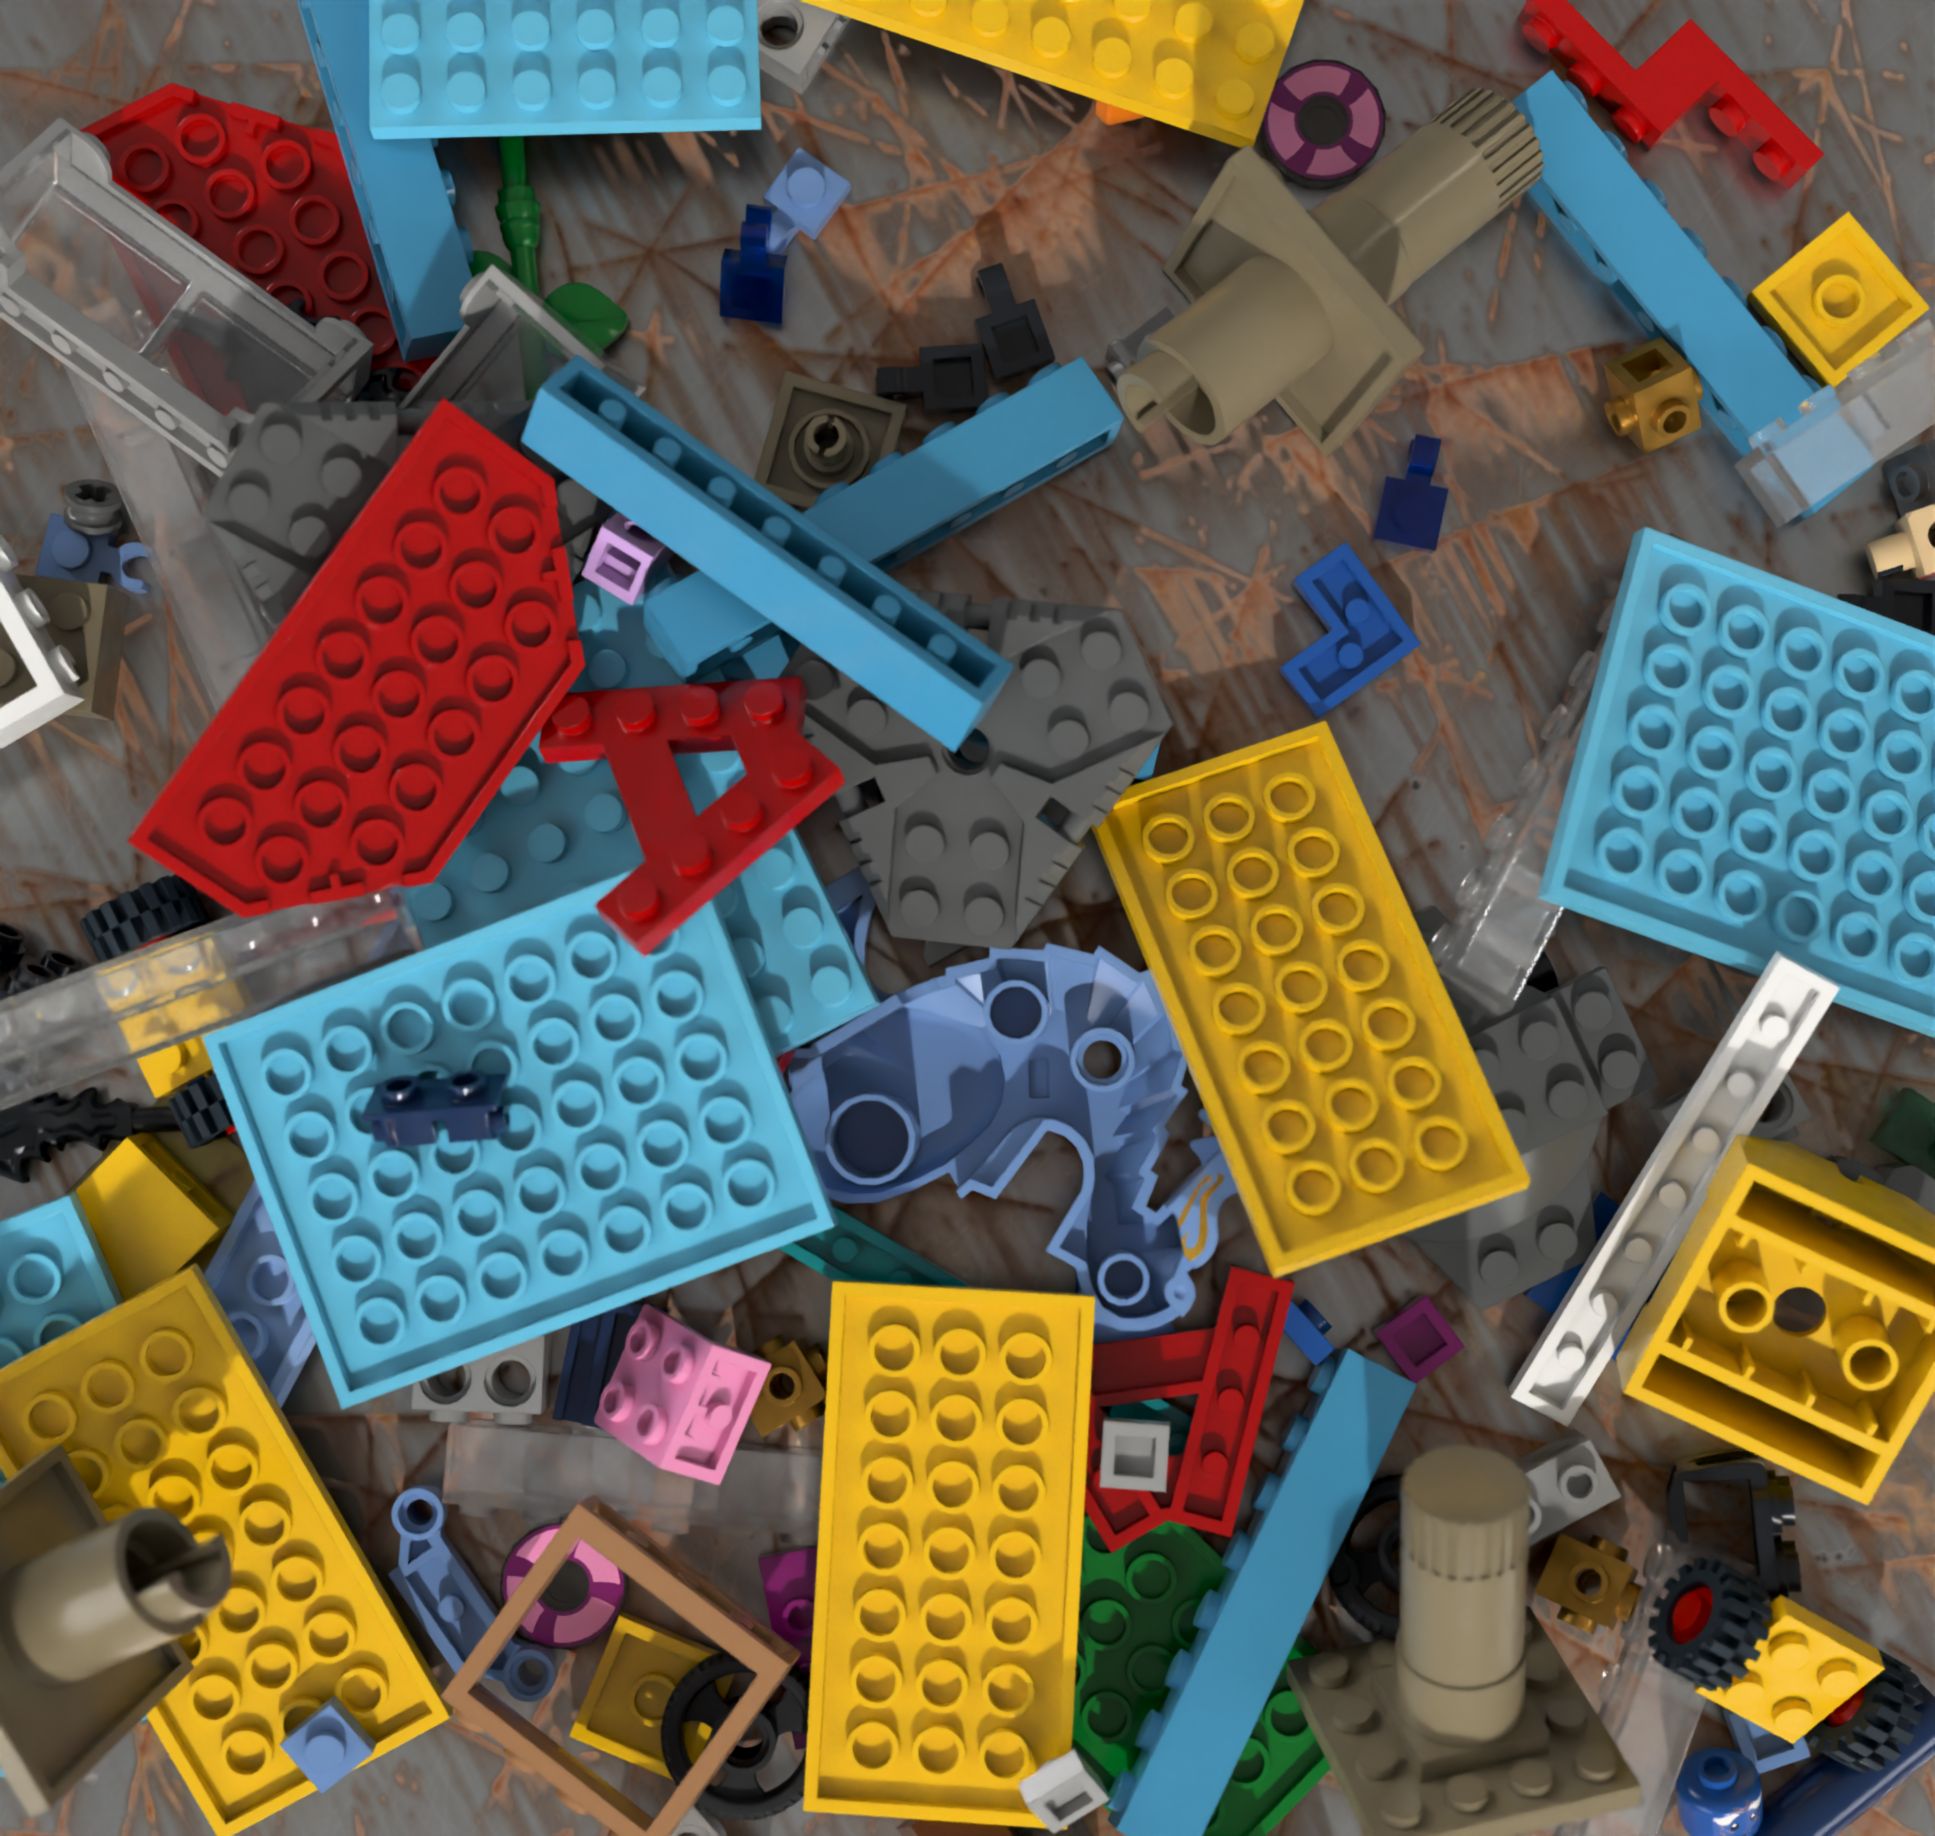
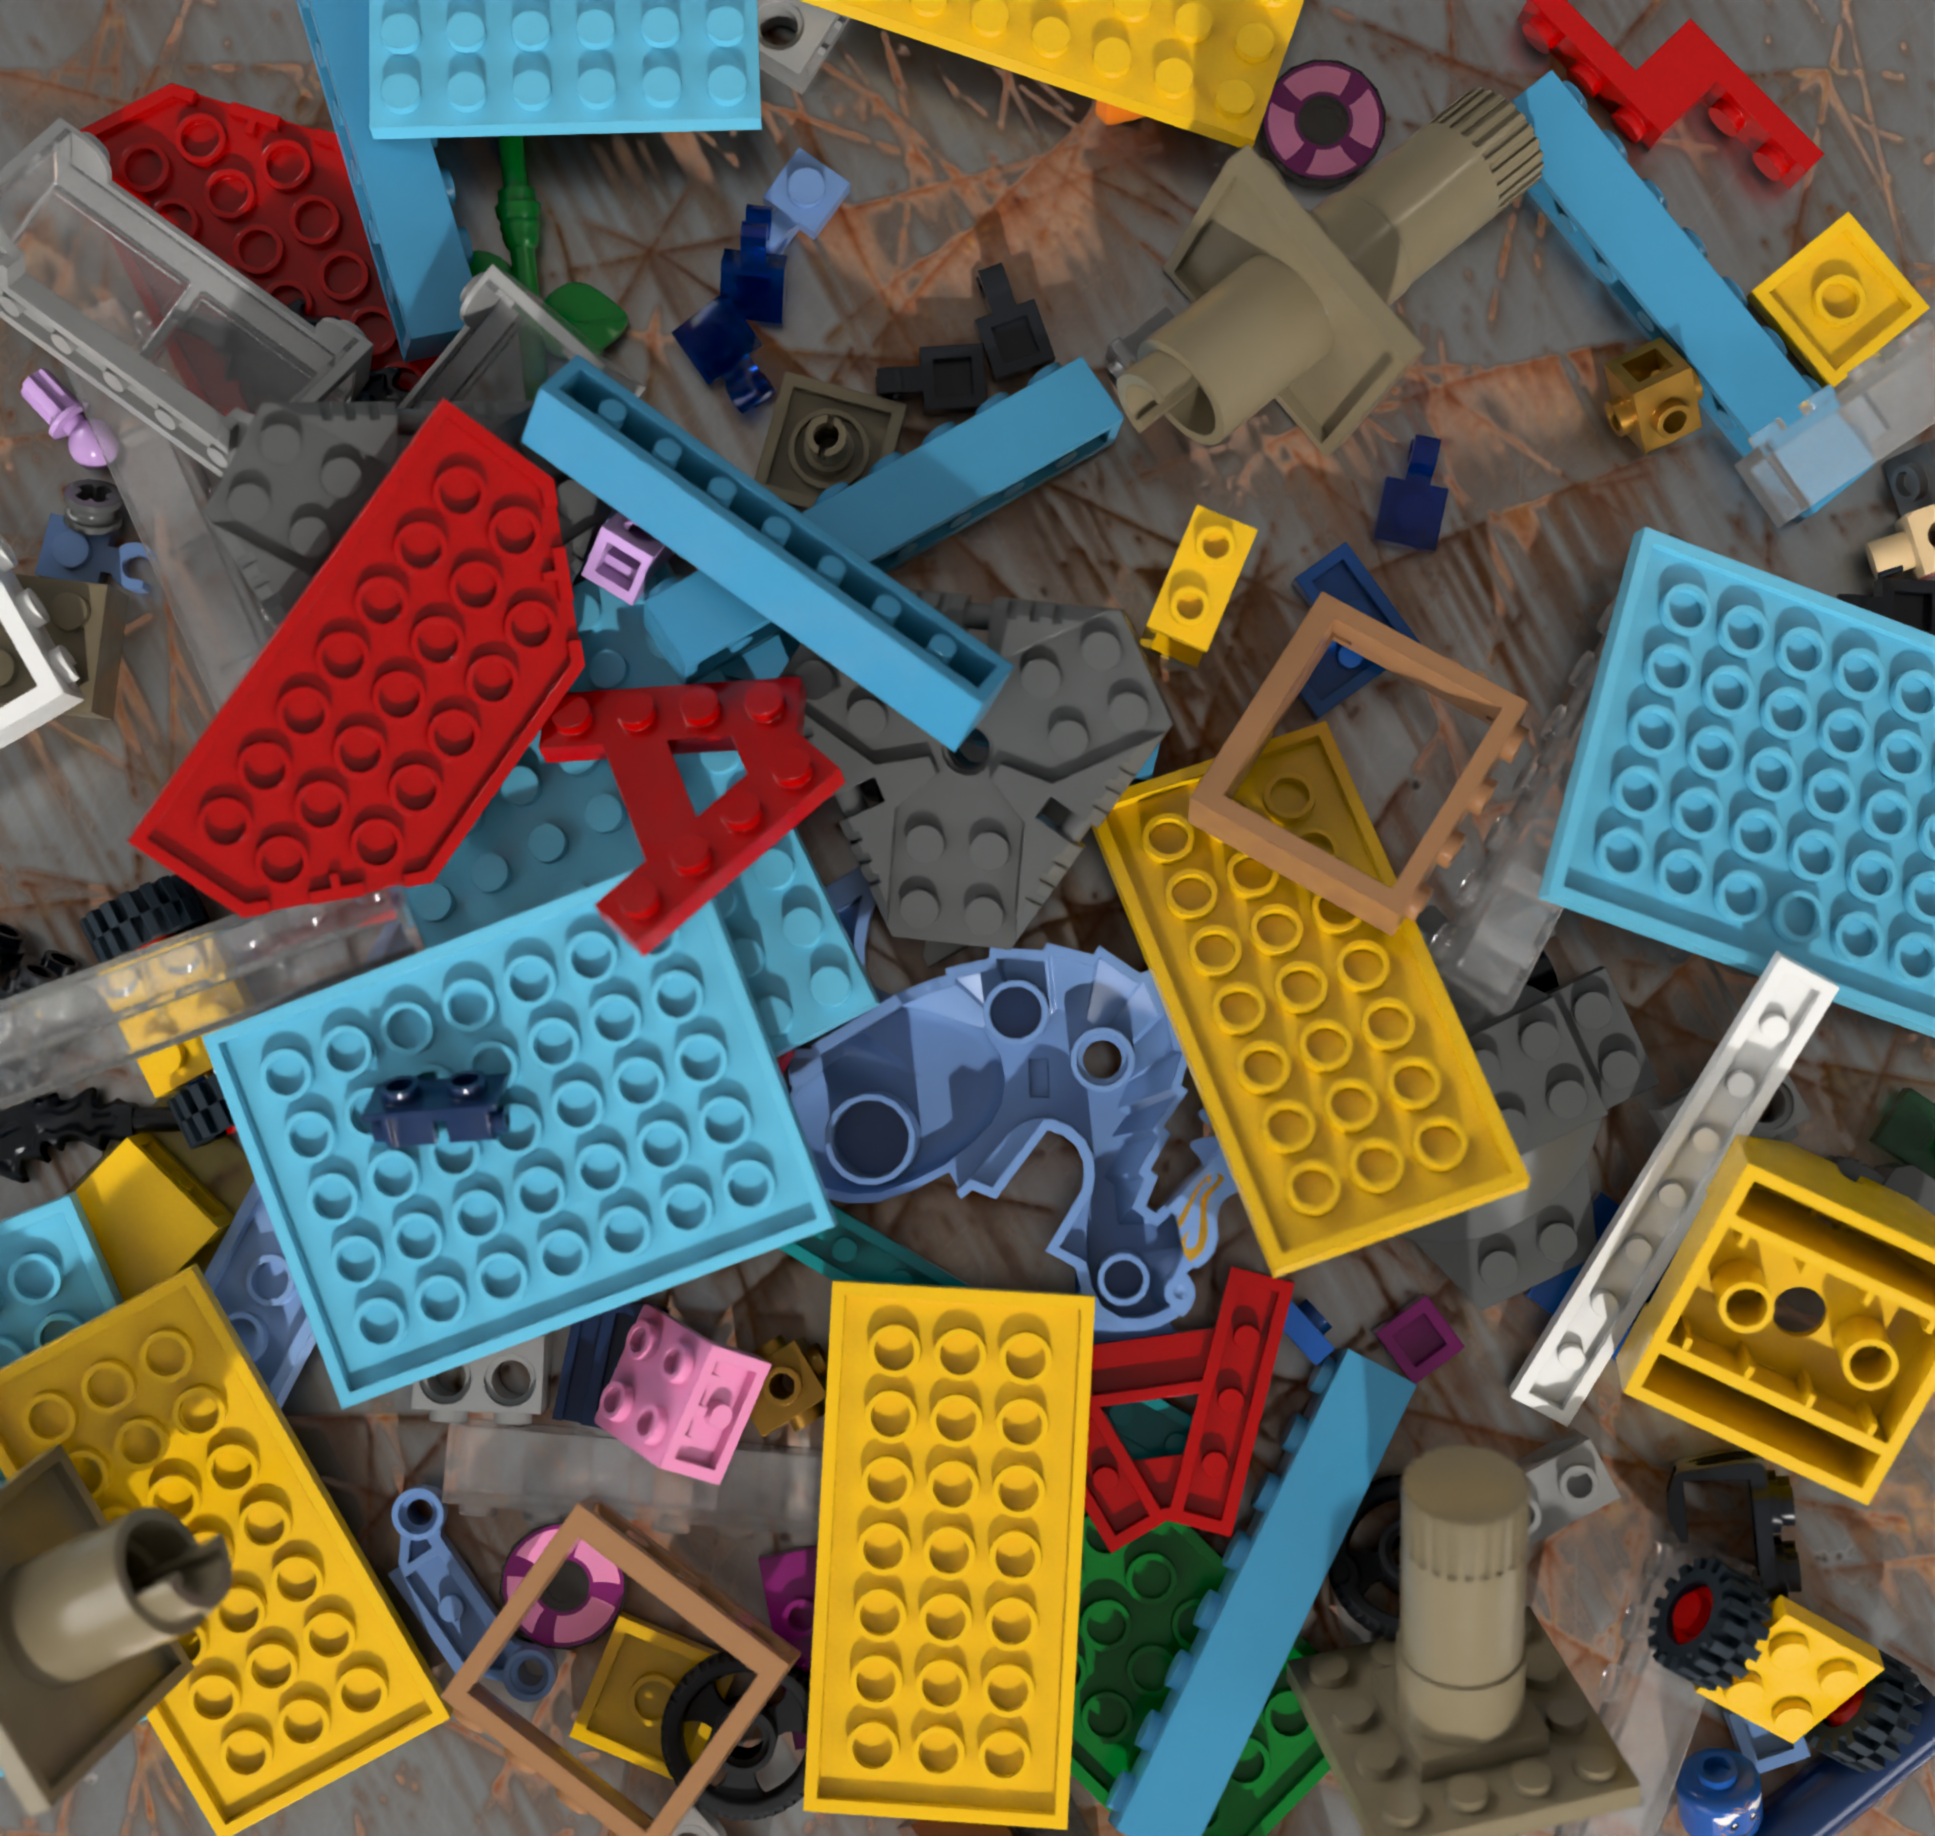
medium blue plate [280,1695,377,1794] -> none
light grey plate [1018,1749,1110,1834] -> none
light grey plate [1100,1417,1170,1492] -> none
pearl gold brick [1534,1533,1643,1635] -> none
none -> lavender axle [21,368,121,470]
none -> clear blue plate [672,293,776,414]
none -> yellow panel [1139,505,1258,671]
none -> medium nougat window [1188,591,1530,937]

